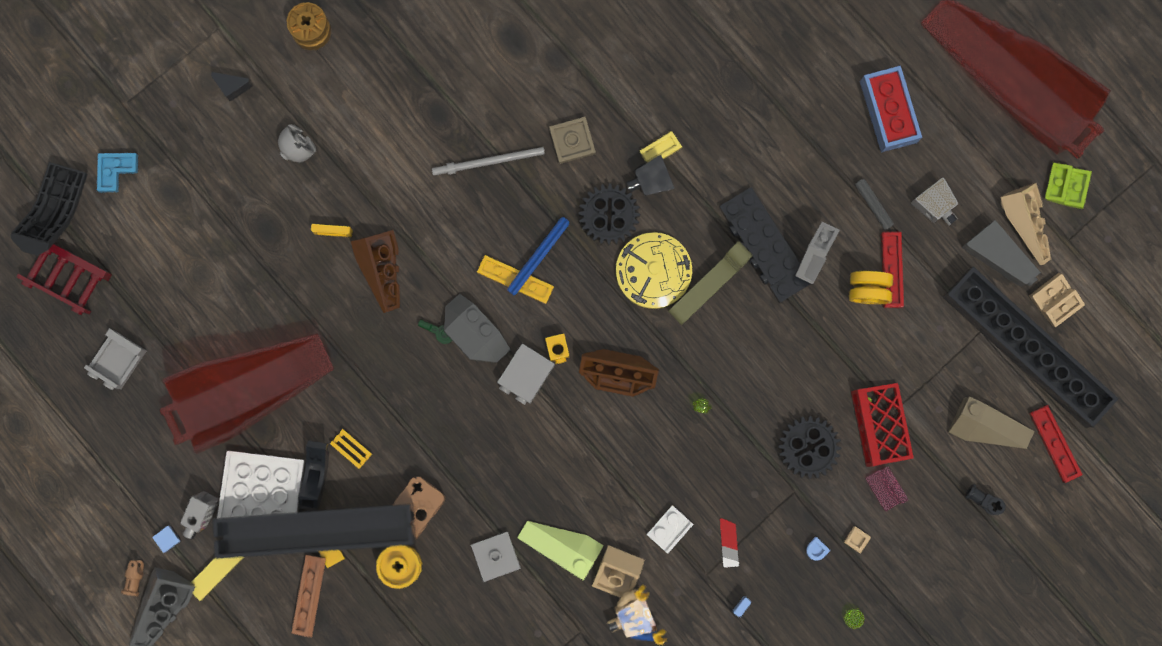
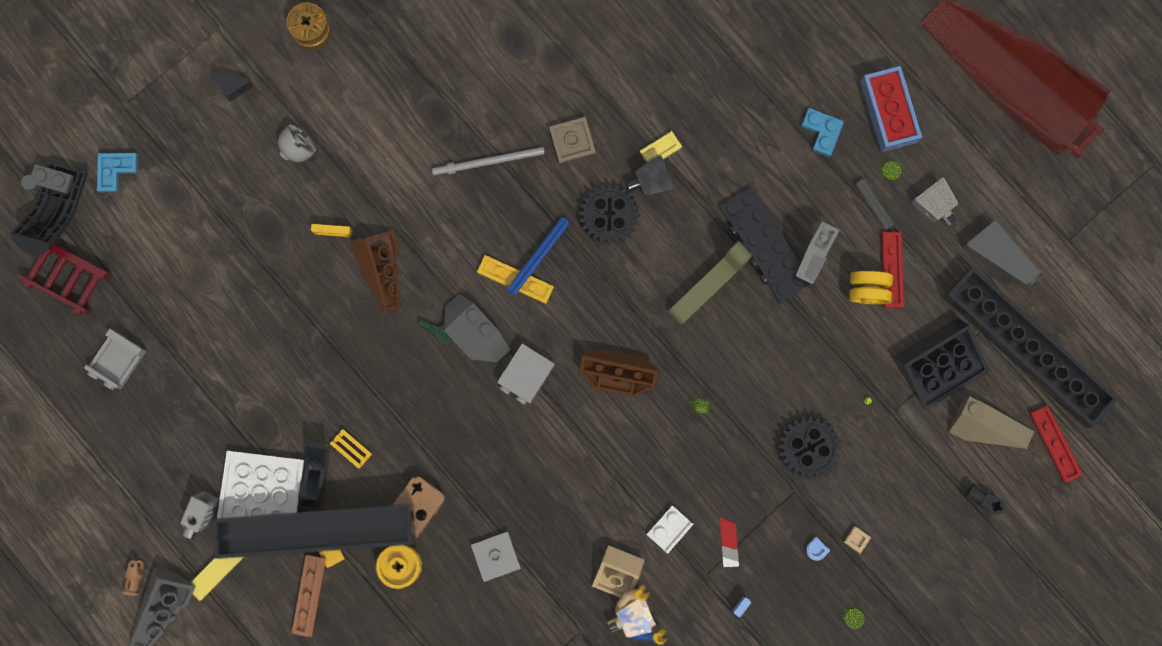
light blue tile [152,525,181,553] -> none
clear red windscreen [159,334,334,454] -> none
yellowish green wedge [517,521,603,580] -> none
yellow brick [545,334,570,364] -> none
light yellow dish [616,233,692,309] -> none
red fence [851,383,914,467] -> none
clear pink panel [865,466,909,511] -> none
tan wedge [1001,183,1051,265] -> none
tan slope [1029,273,1085,327] -> none
lime slope [1045,163,1092,209] -> none
none -> dark grey hinge [21,164,74,194]
none -> dark azure plate [801,108,844,157]
none -> clear neon green plate [882,161,902,180]
none -> black slope [894,318,990,410]

